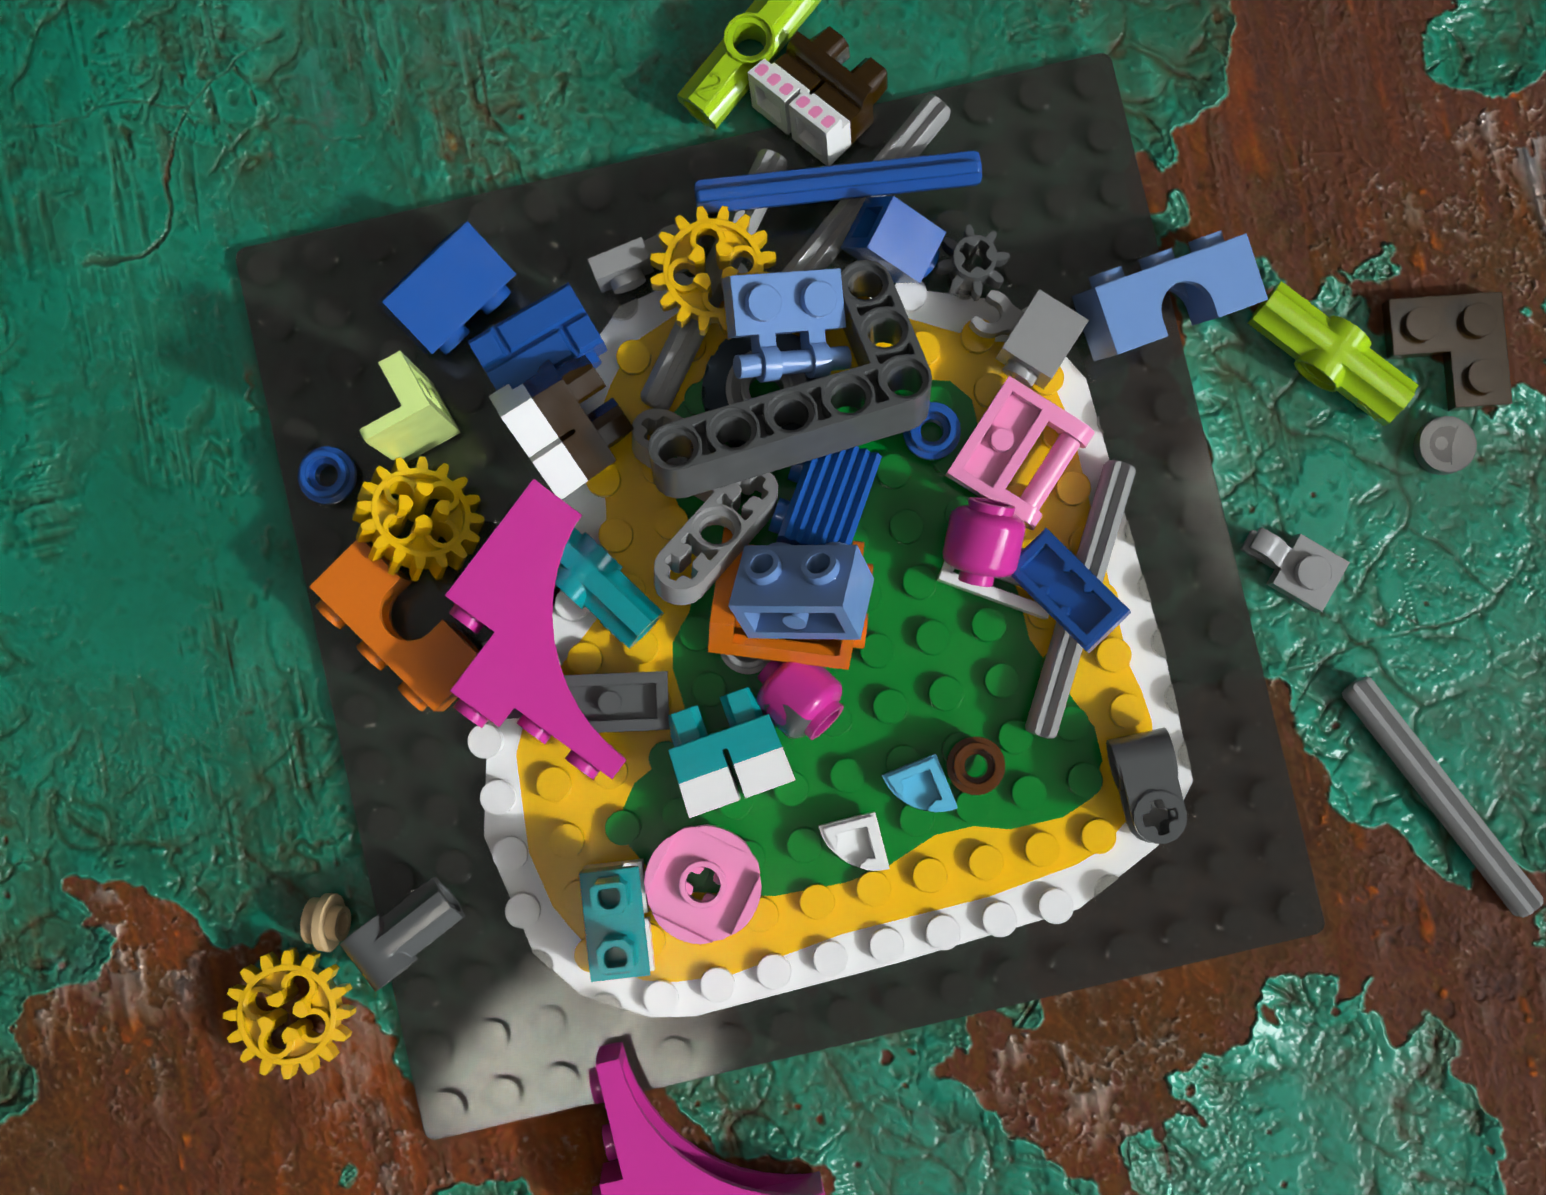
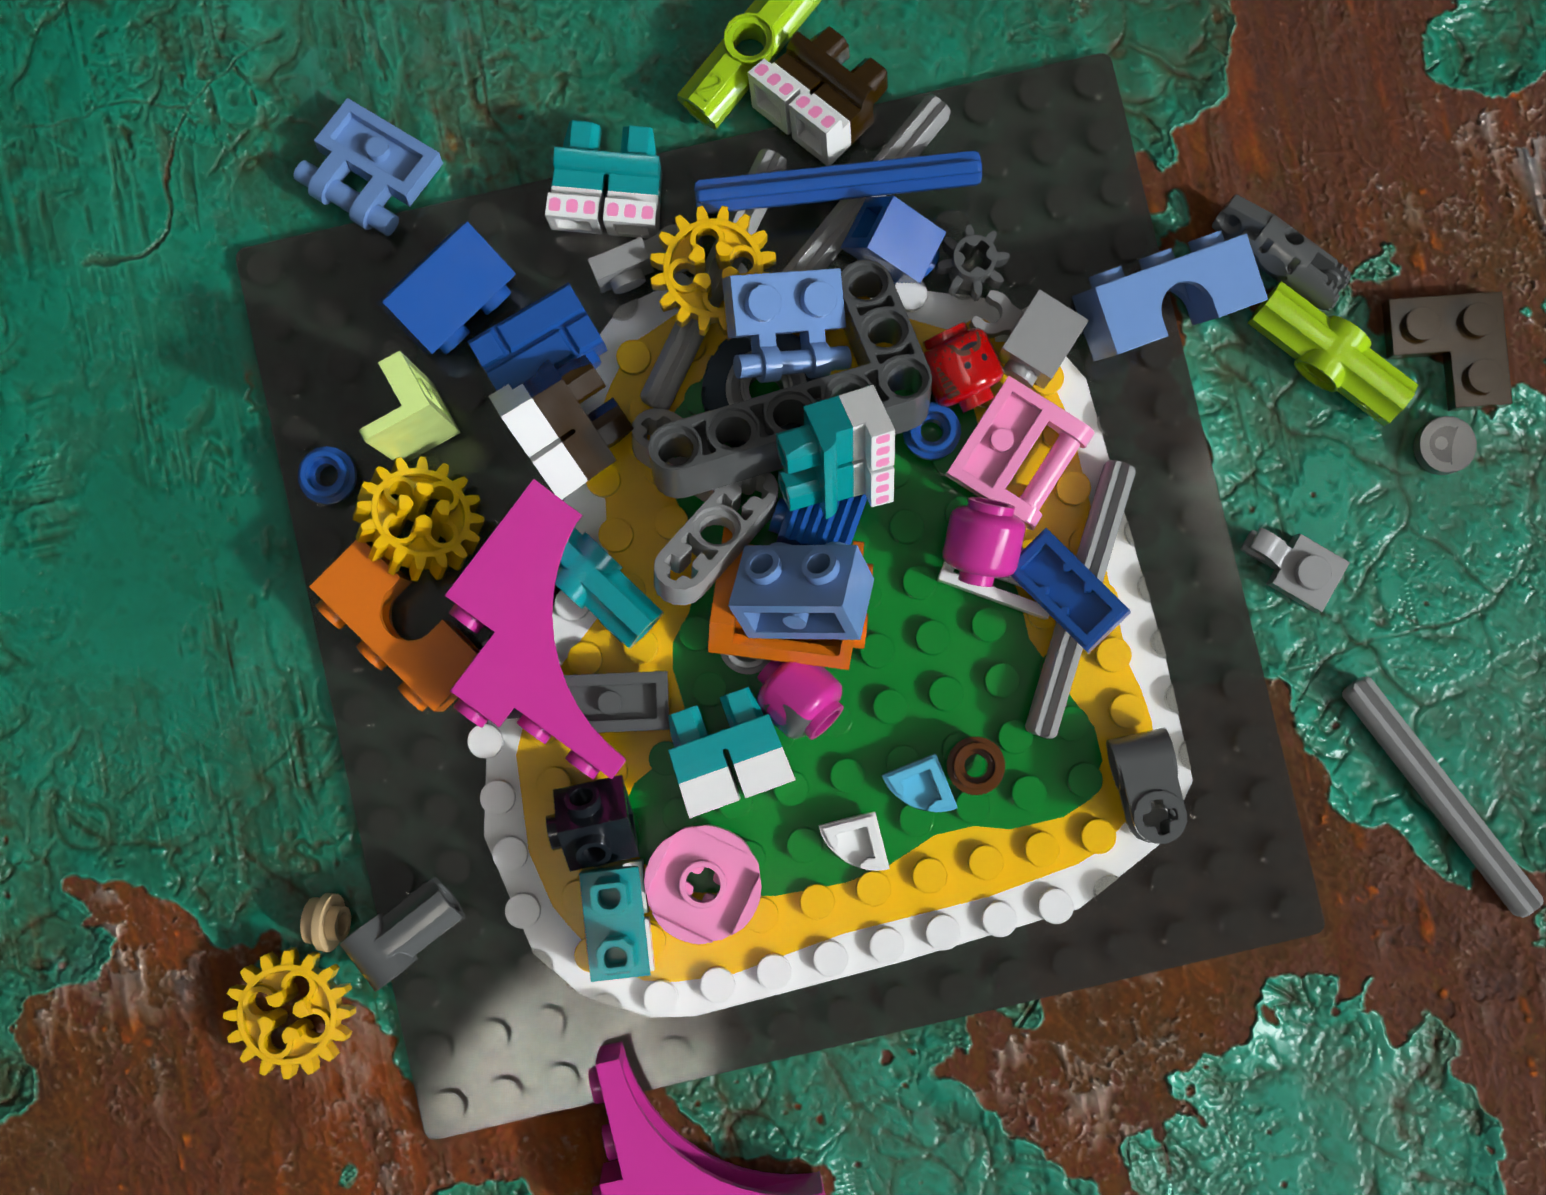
none -> medium blue plate [293,98,443,236]
none -> hips [545,120,662,239]
none -> black brick [546,775,639,872]
none -> teal hips [776,385,895,519]
none -> red head [923,322,1004,413]
none -> dark grey hinge [1212,194,1351,311]

